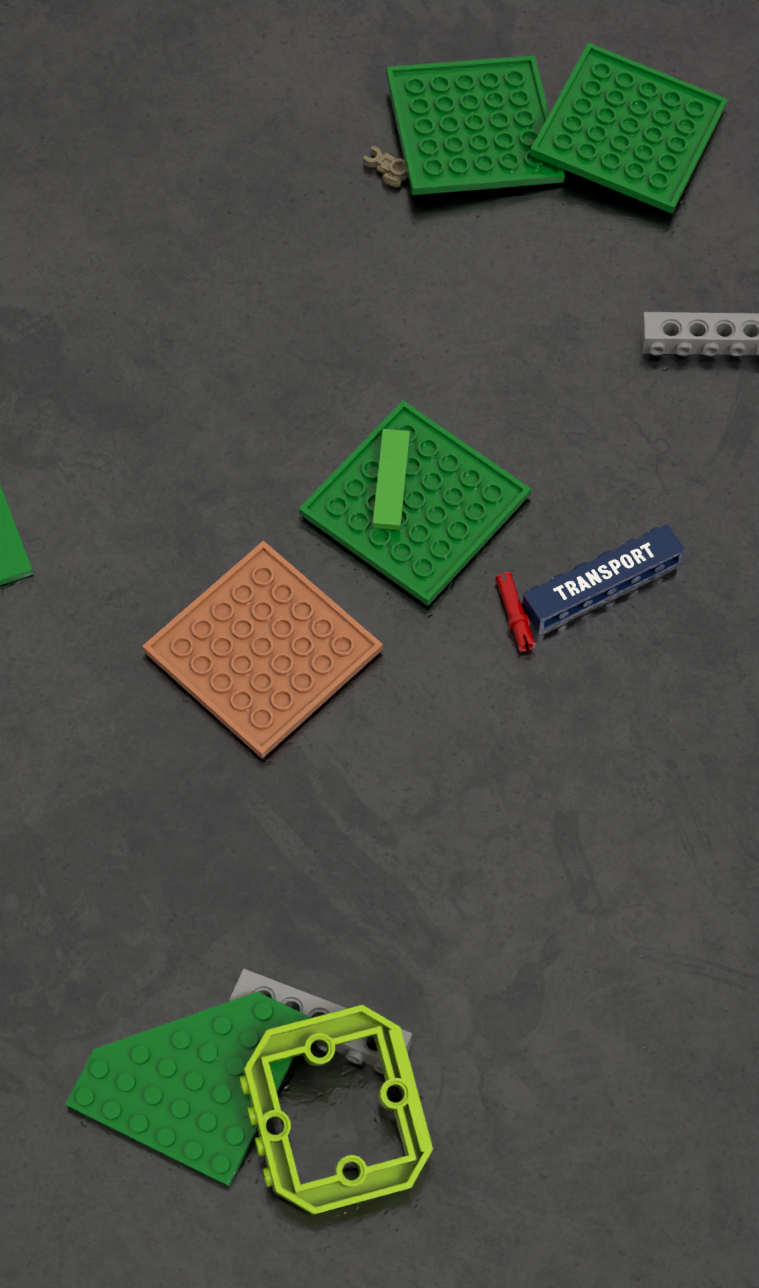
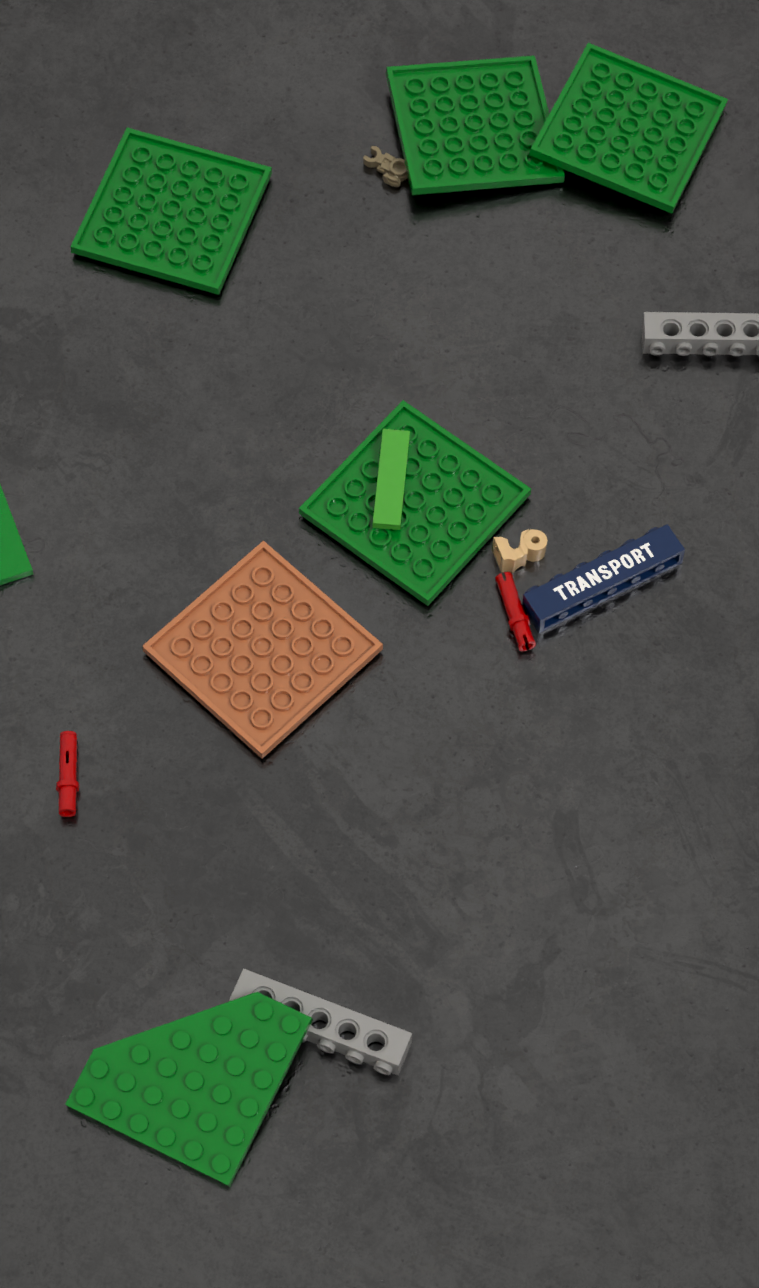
lime panel [239,1005,433,1215] -> none
none -> red pin [56,731,79,817]
none -> green plate [70,128,272,295]
none -> tan leg [492,529,548,573]

